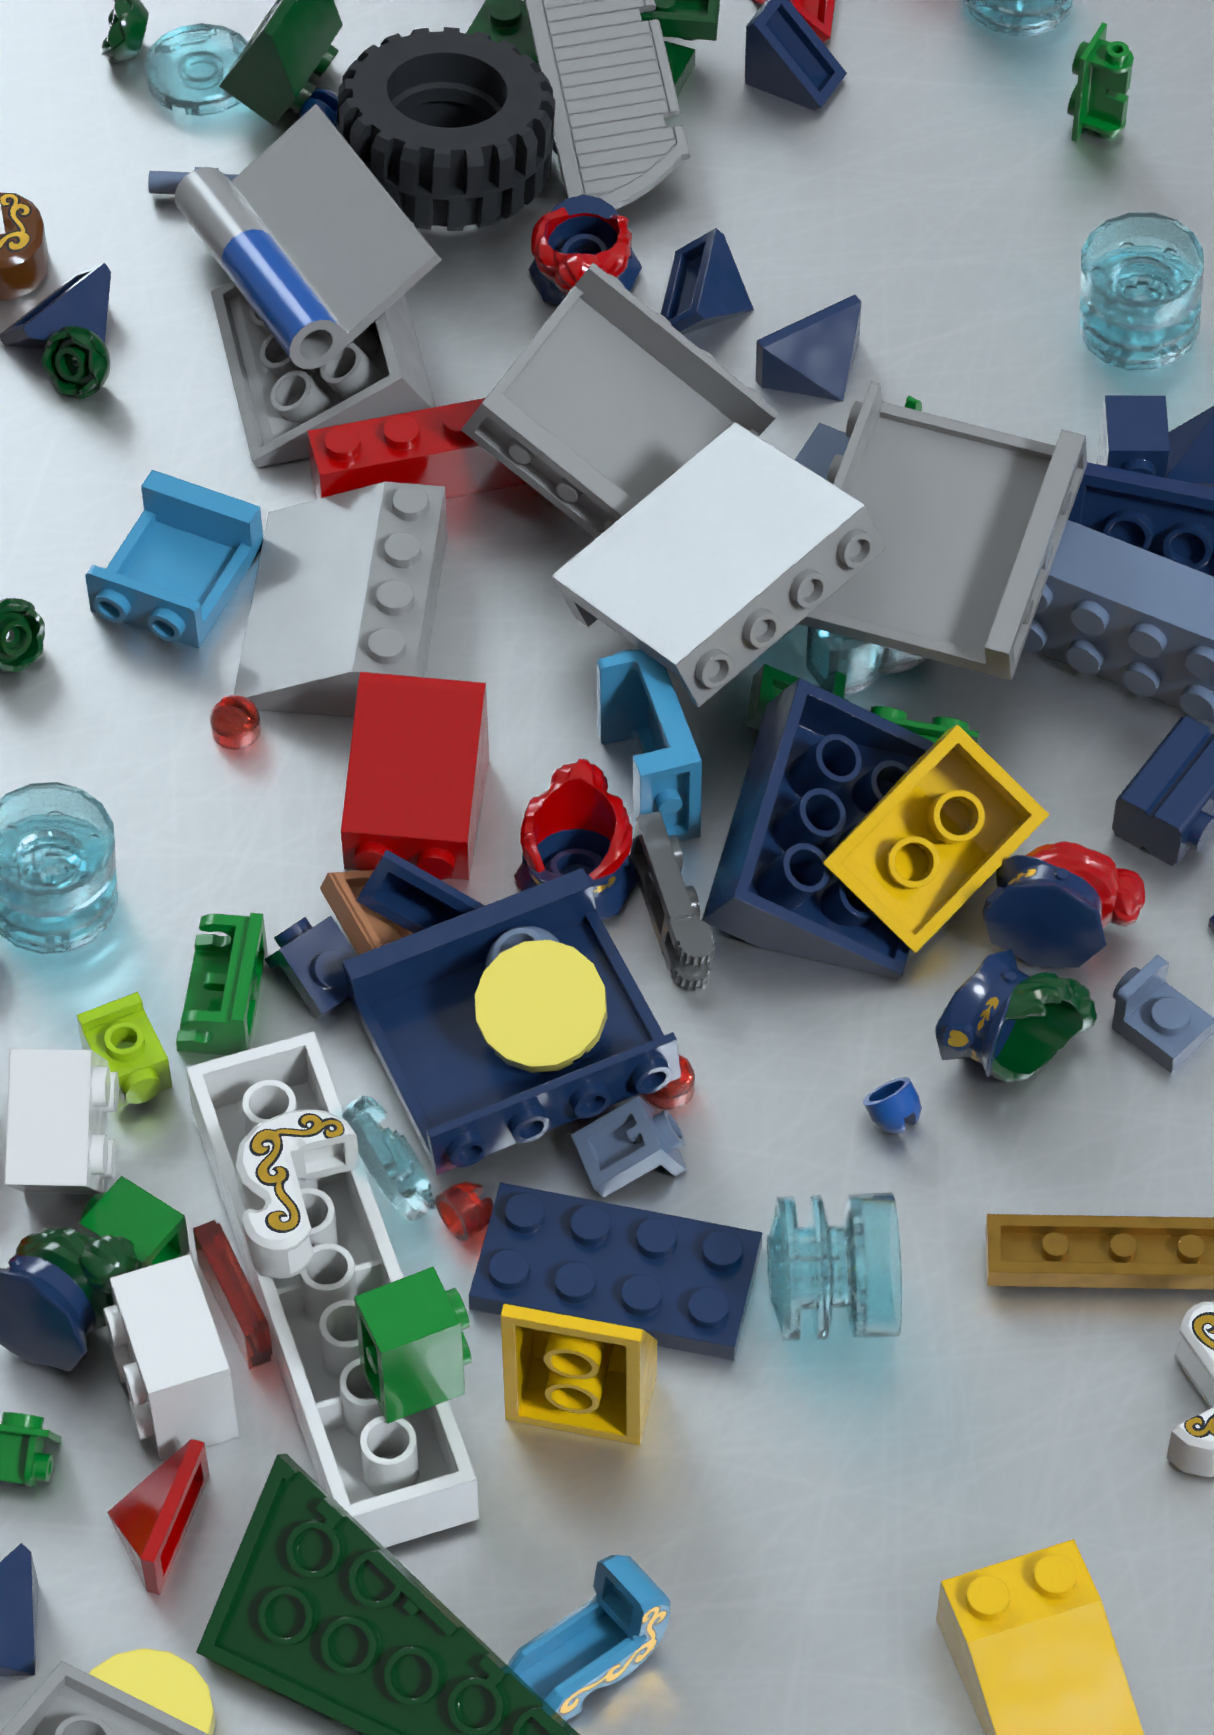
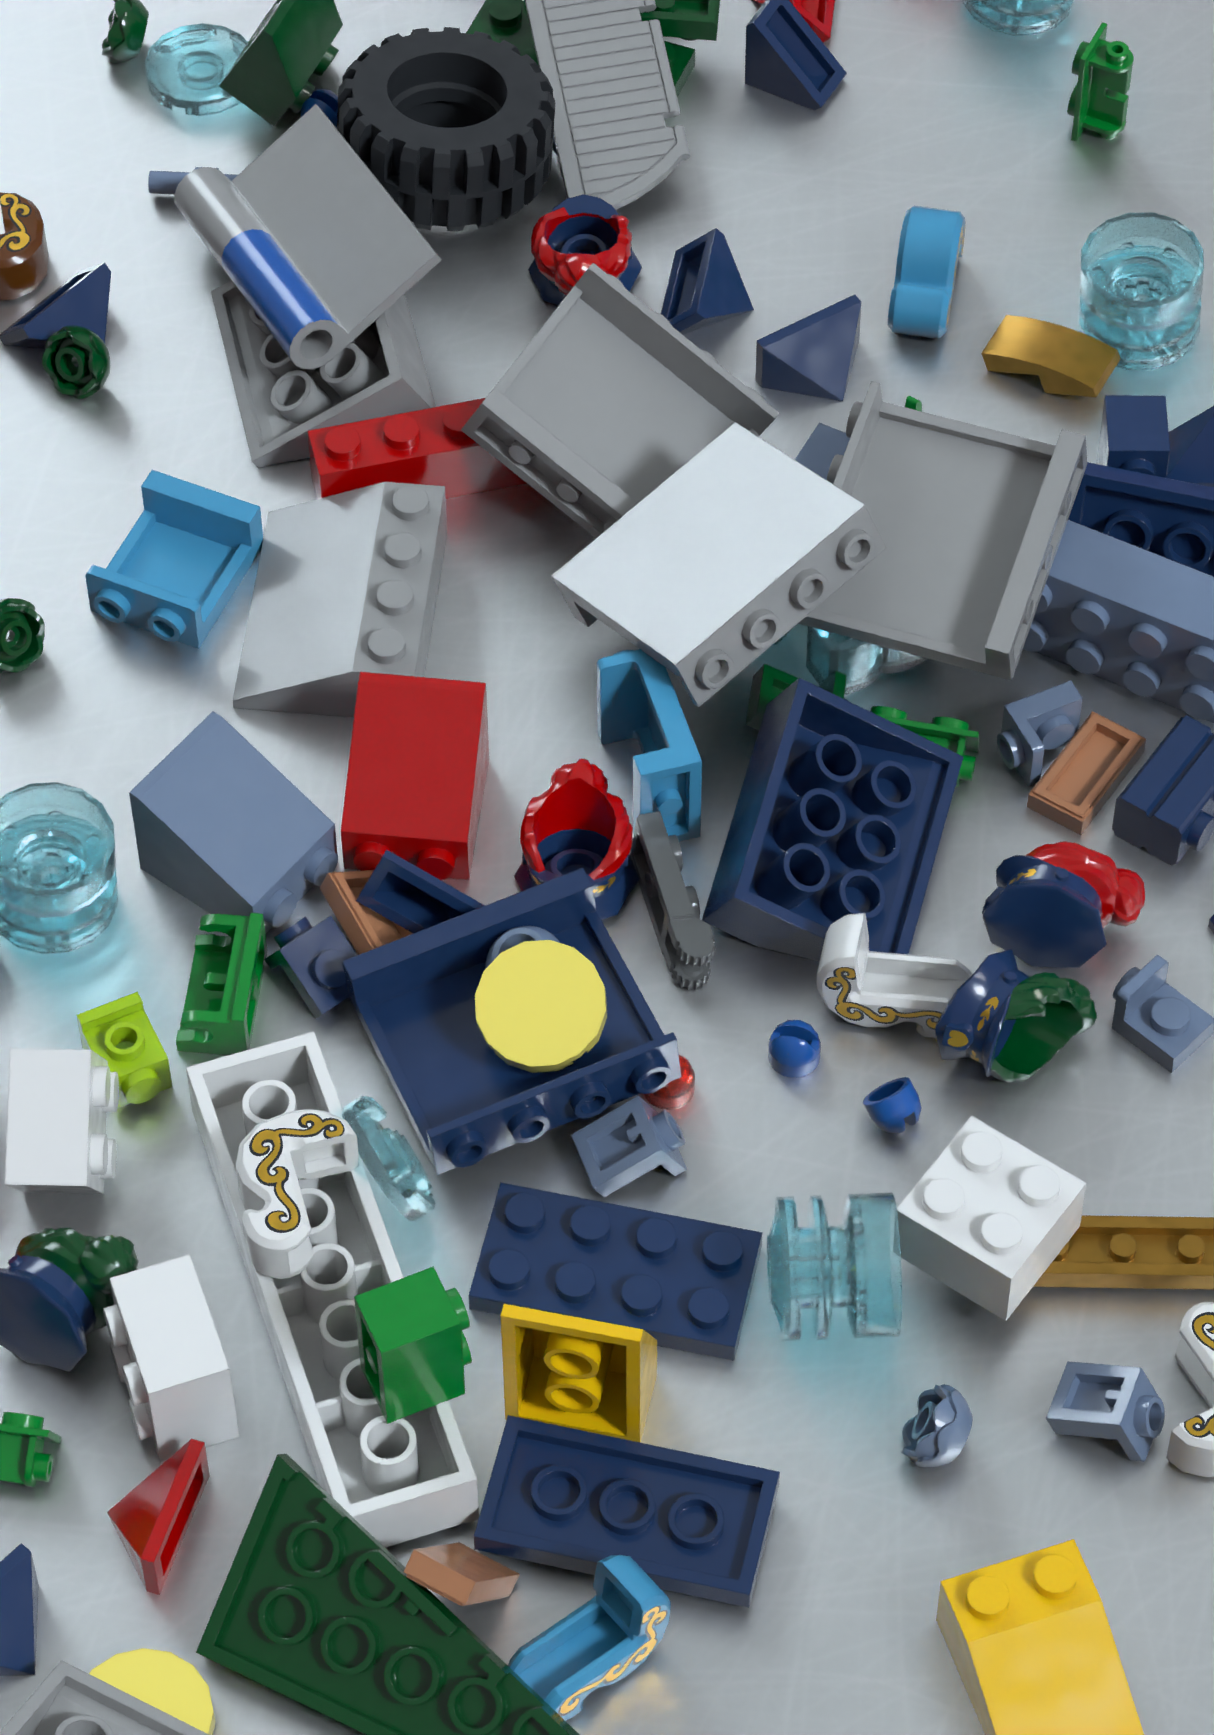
green brick [79,1175,190,1269] -> none
clear red tile [193,1220,273,1370] -> none
clear red hinge [210,695,261,750] -> none
clear red hinge [435,1181,493,1241] -> none
yellow slope [822,725,1050,954] -> none
none -> sand blue slope [129,711,338,934]
none -> nougat tile [404,1542,520,1606]
none -> dark blue plate [474,1415,780,1608]
none -> blue hinge [768,1020,821,1078]
none -> white animal [817,913,973,1038]
none -> dark azure animal [888,205,966,339]
none -> white brick [892,1116,1086,1321]
none -> sand blue plate [901,1384,973,1468]
none -> pearl gold slope [981,315,1121,398]
none -> sand blue bracket [997,680,1083,786]
none -> nougat tile [1027,711,1146,835]
none -> sand blue bracket [1046,1361,1165,1462]

